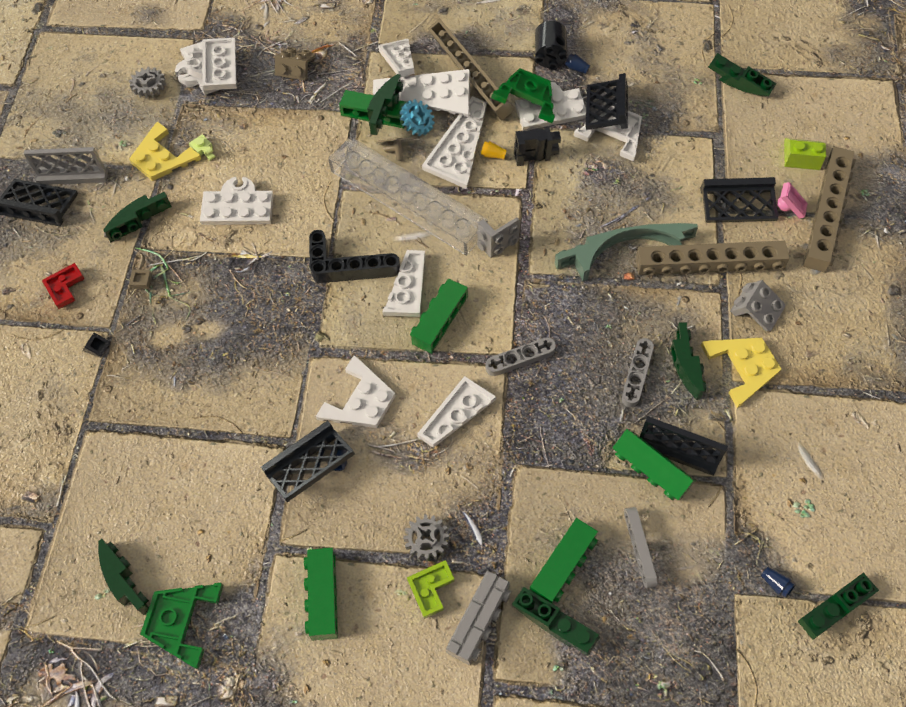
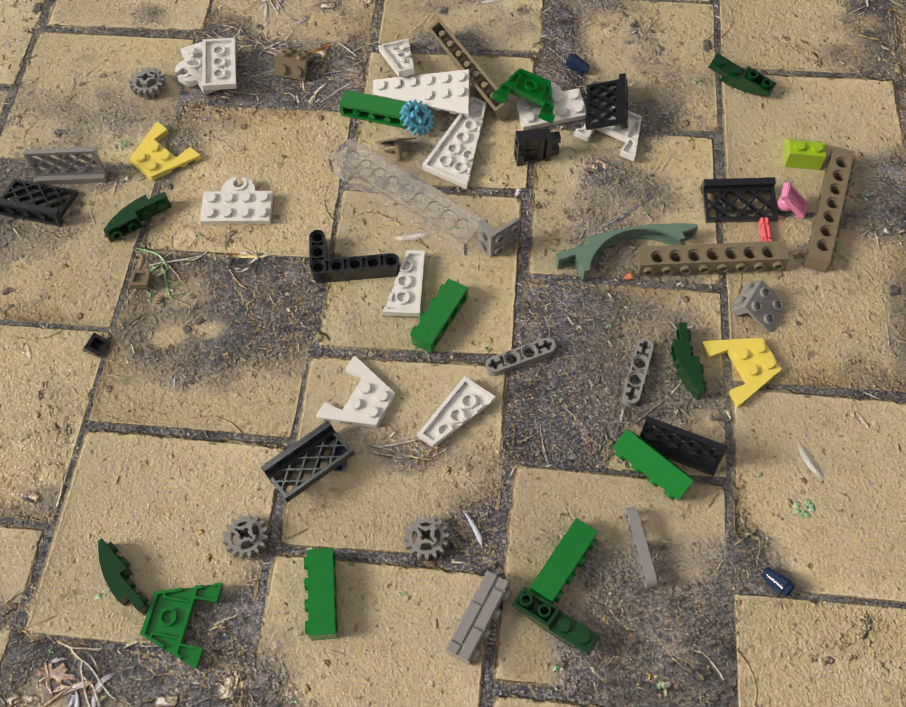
red plate [42,263,85,309] -> none
yellowish green plate [189,134,215,161] -> none
dark green slope [367,74,404,135] -> none
lime plate [407,560,455,619] -> none
yellow cone [481,141,507,160] -> none
black cylinder [535,21,568,71] -> none
dark green slope [798,572,879,640] -> none
none -> light grey gear [223,513,269,560]
none -> coral axle [759,217,773,241]

